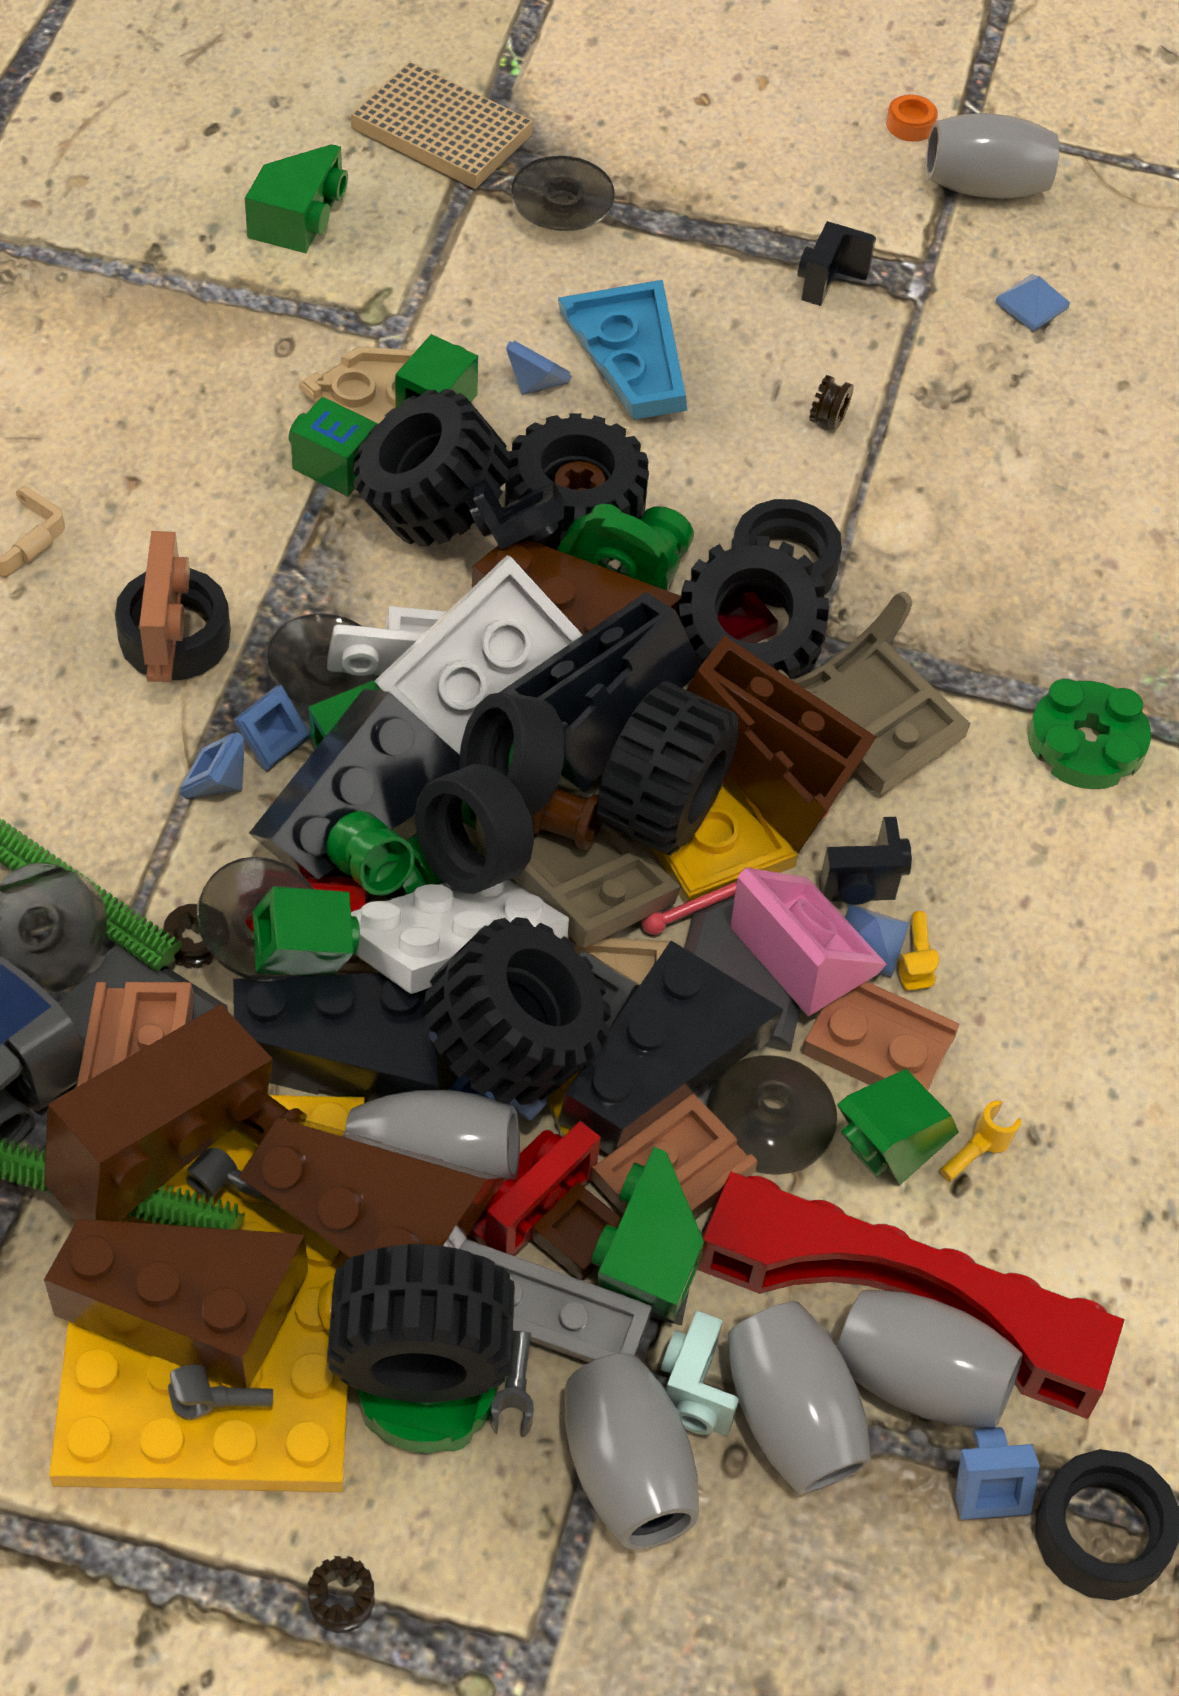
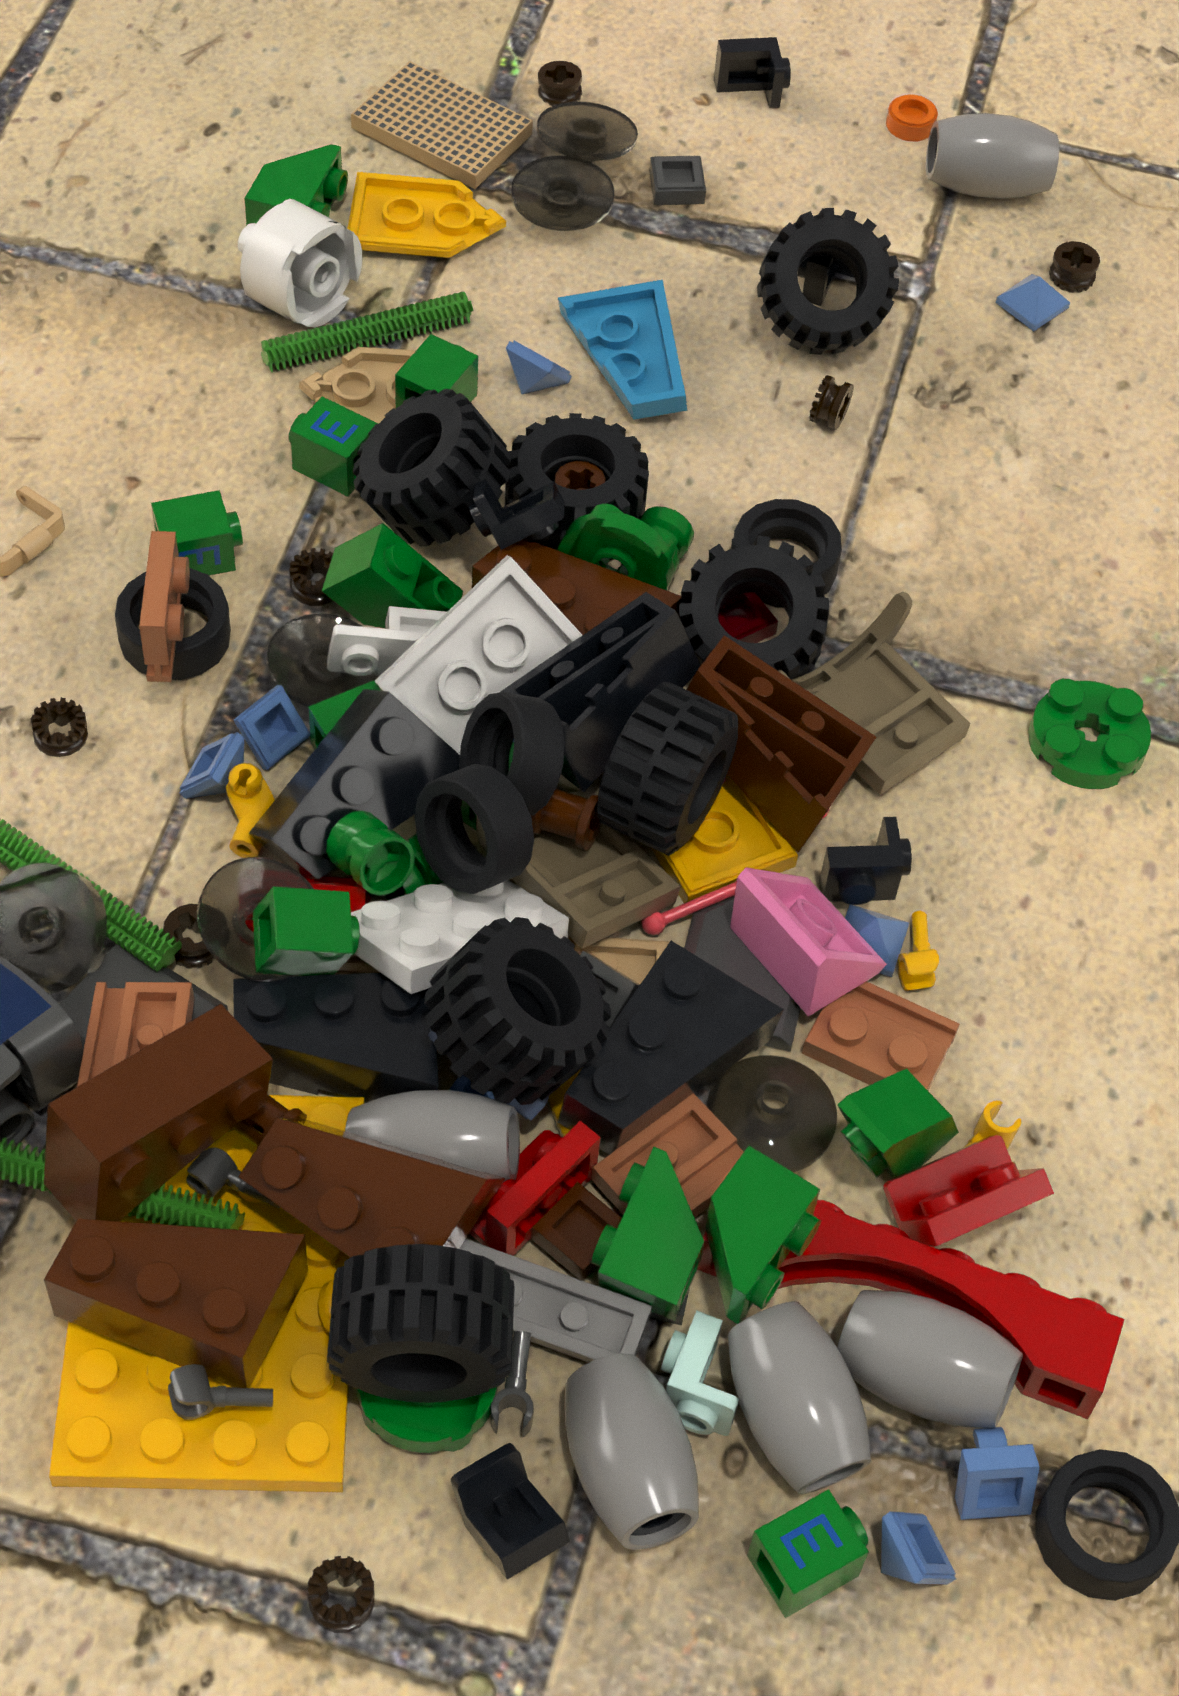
none -> dark brown bush [31,697,88,757]
none -> green brick [151,490,243,576]
none -> yellow arm [226,763,275,859]
none -> white brick [238,199,362,328]
none -> bright green axle [261,291,473,373]
none -> dark brown bush [289,548,333,606]
none -> green slope [322,523,463,628]
none -> yellow tile [347,172,506,258]
none -> black bracket [451,1443,570,1580]
none -> clear smoke dish [537,102,638,163]
none -> dark brown bush [538,61,582,107]
none -> dark grey tile [649,156,706,205]
none -> green slope [705,1146,821,1324]
none -> black bracket [714,37,791,108]
none -> green brick [747,1489,869,1618]
none -> black tyre [757,208,899,355]
none -> medium blue slope [881,1511,956,1585]
none -> red bracket [883,1135,1054,1246]
none -> dark brown bush [1049,241,1100,293]

